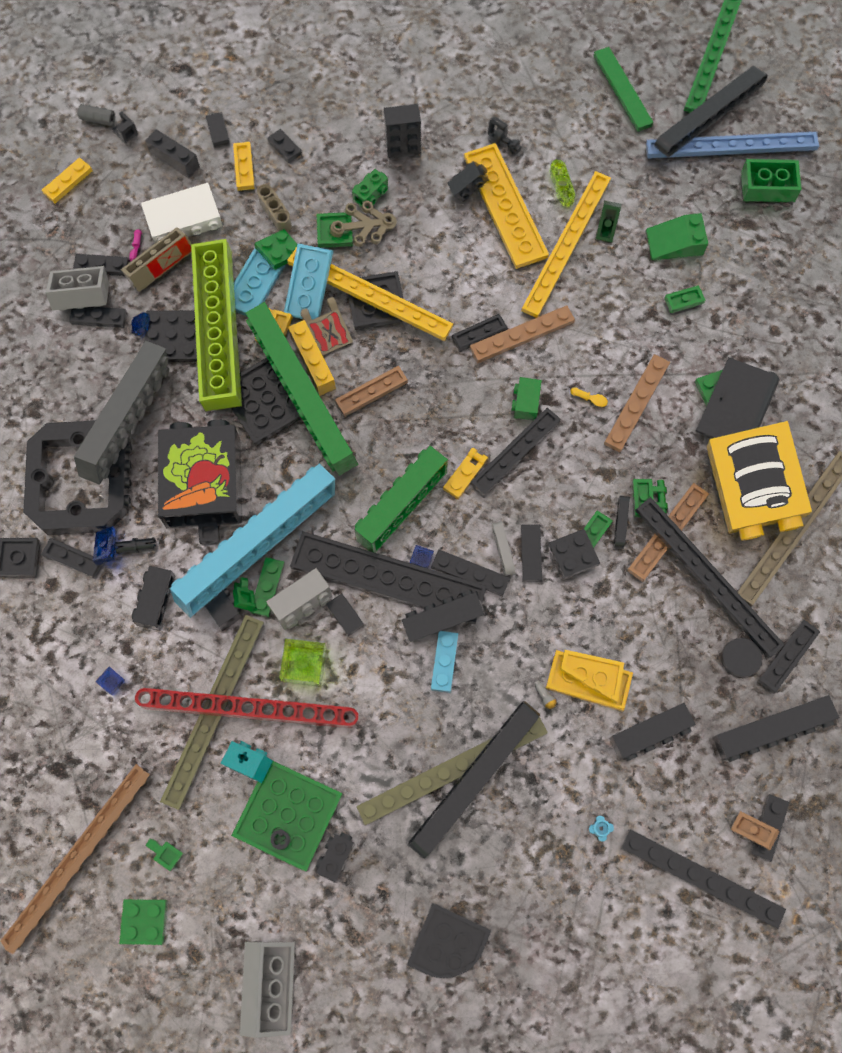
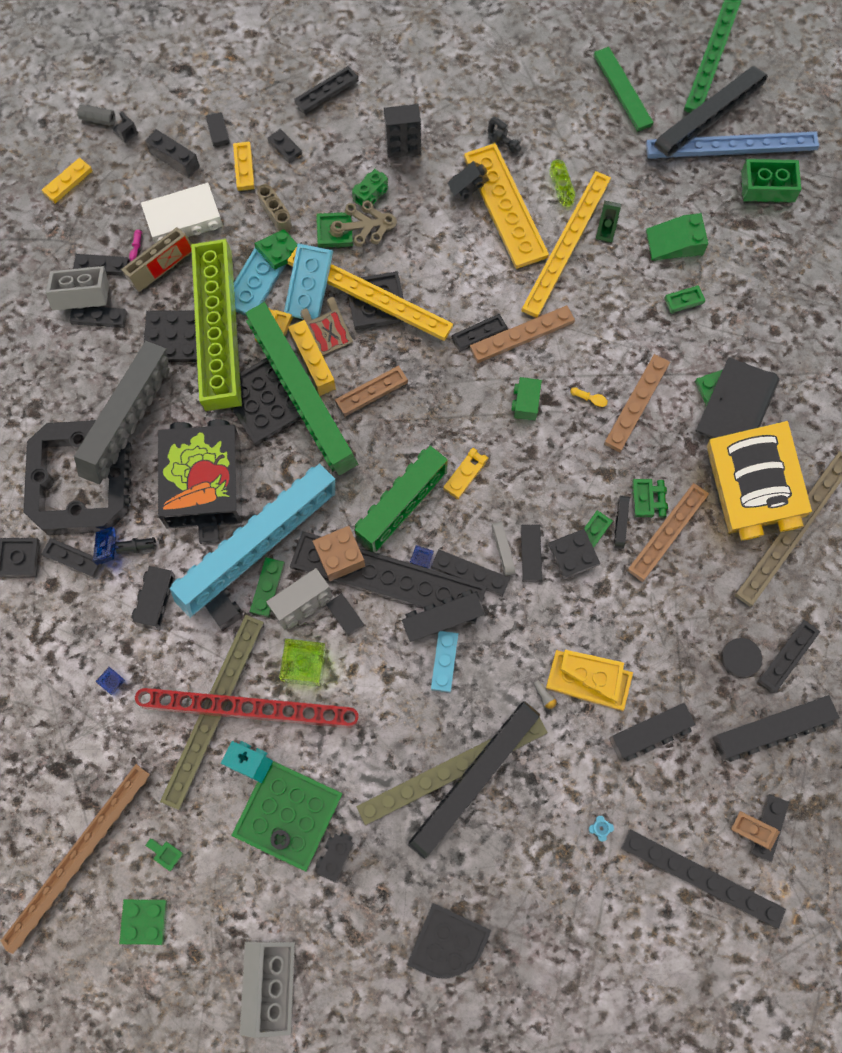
clear blue plate [131,312,150,336] -> none
green plate [233,577,256,611] -> none
black plate [470,407,561,496] -> none
black plate [635,497,785,658] -> none
none -> black plate [294,66,359,115]
none -> medium nougat brick [313,526,365,582]

